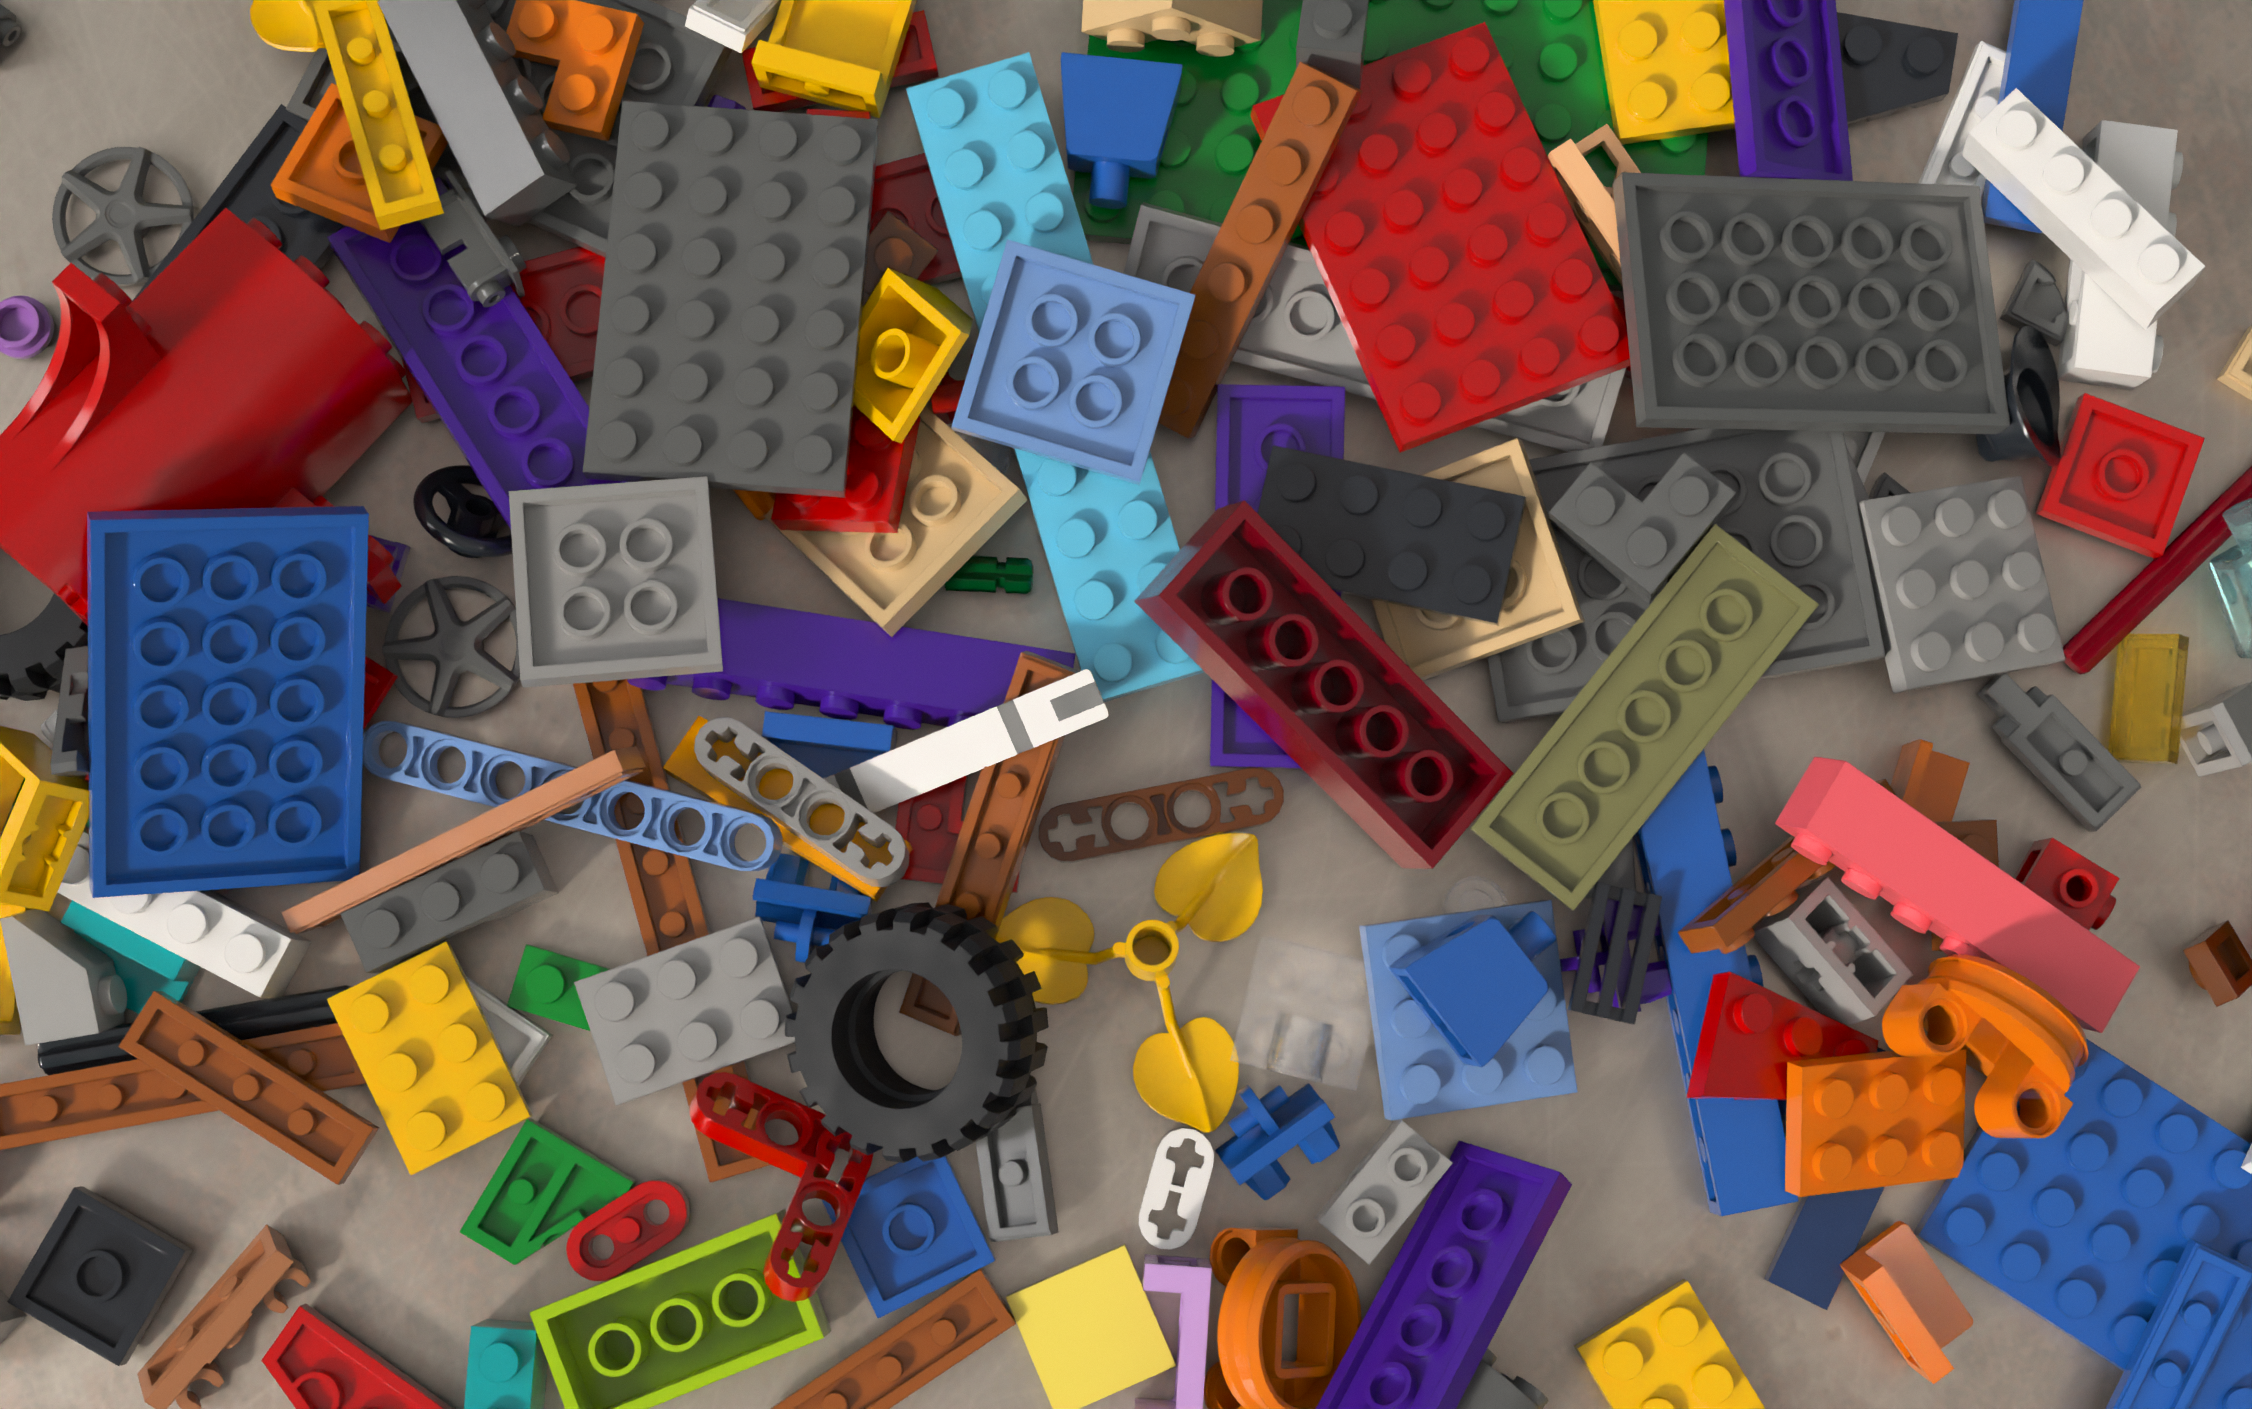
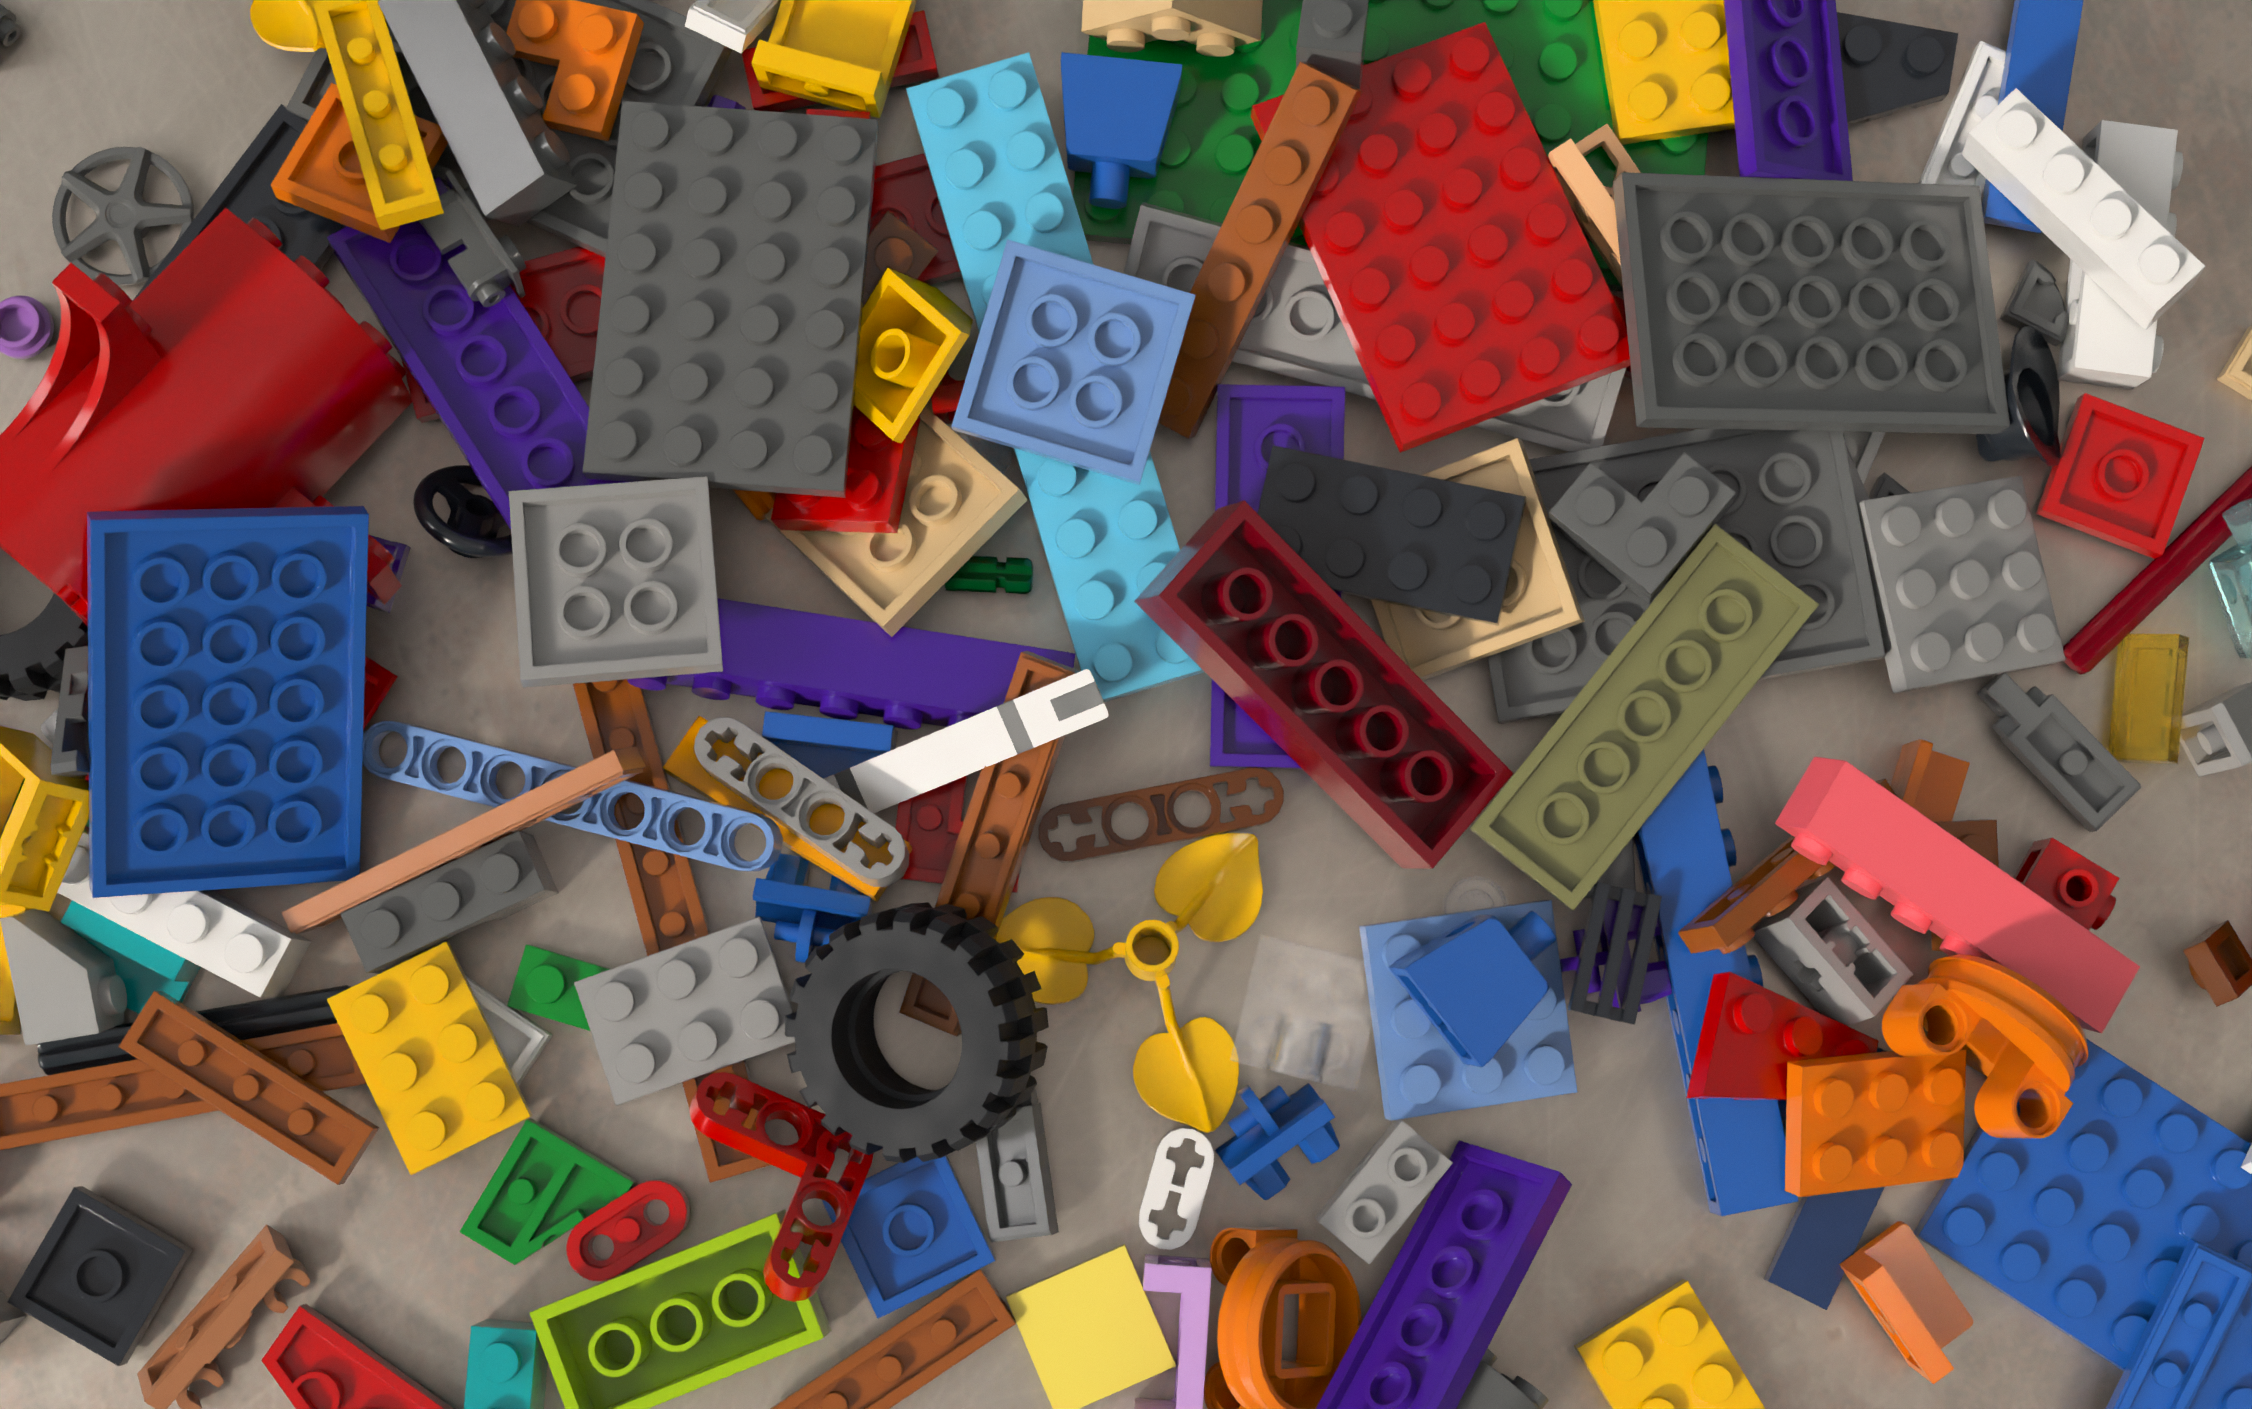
dark grey wheel [382,576,520,718] -> none

